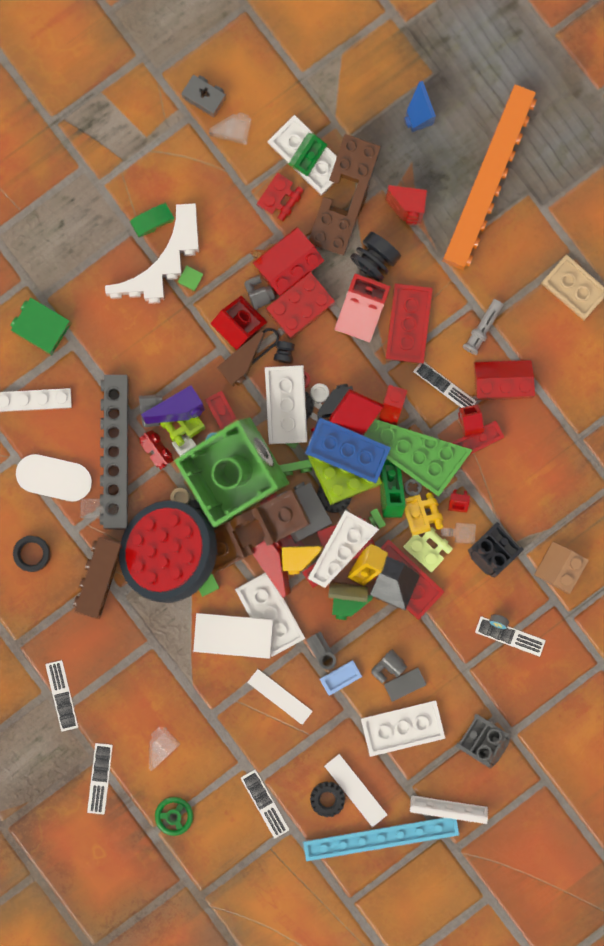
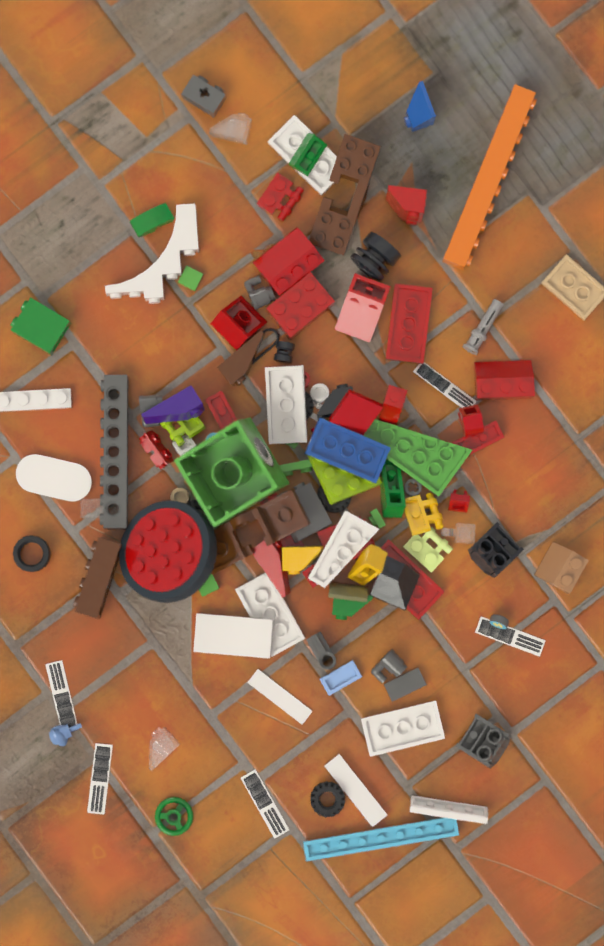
none -> medium blue piece [49,723,82,746]

